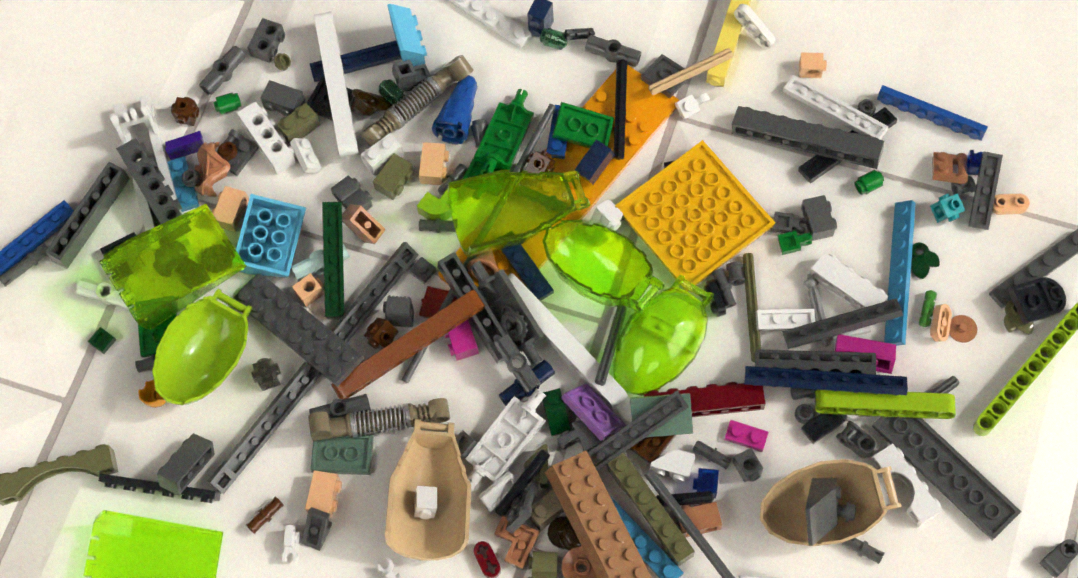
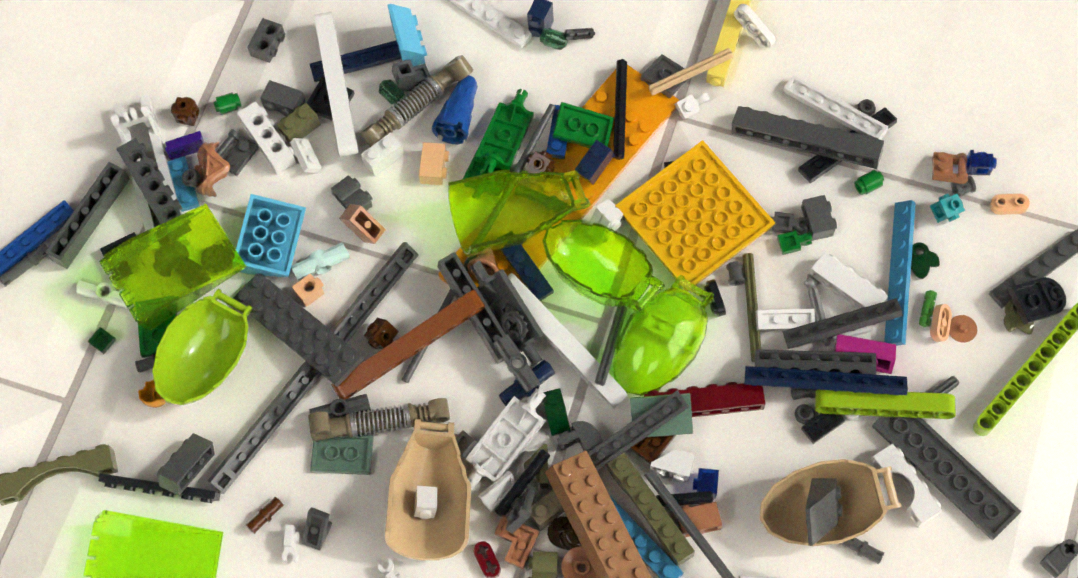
dark grey piece [199,46,246,95] -> none
light nougat brick [211,186,249,232] -> none
reddish brown tile [218,142,238,160] -> none
clear smoke brick [251,358,281,391] -> none
olive plate [274,53,291,71] -> none
light nougat brick [305,470,342,518] -> none
dark green plate [322,202,345,317] -> none
dark brown piece [351,89,392,116] -> none
olive brick [373,153,414,200] -> none
dark grey brick [383,295,415,327] -> none
dark grey plate [409,257,436,284] -> none
lime brick [417,185,458,220] -> none
dark grey pin [419,218,458,233] -> none
clear red piece [419,286,457,318] -> none
dark grey axle [438,163,468,195] -> none
dark pink brick [445,320,479,361] -> none
dark grey cone [471,119,489,148] -> none
medium lavender tile [561,383,626,441] -> none
dark grey piece [585,35,642,67] -> none
dark grey axle [693,441,732,470] -> none
dark grey pin [712,268,736,308] -> none
dark pink plate [724,420,769,452] -> none
dark grey brick [732,448,763,482] -> none
light nougat brick [799,52,827,78] -> none
dark grey piece [836,421,876,458] -> none
dark grey plate [842,502,856,523] -> none
blue plate [877,85,988,141] -> none
dark grey plate [968,151,1003,230] -> none

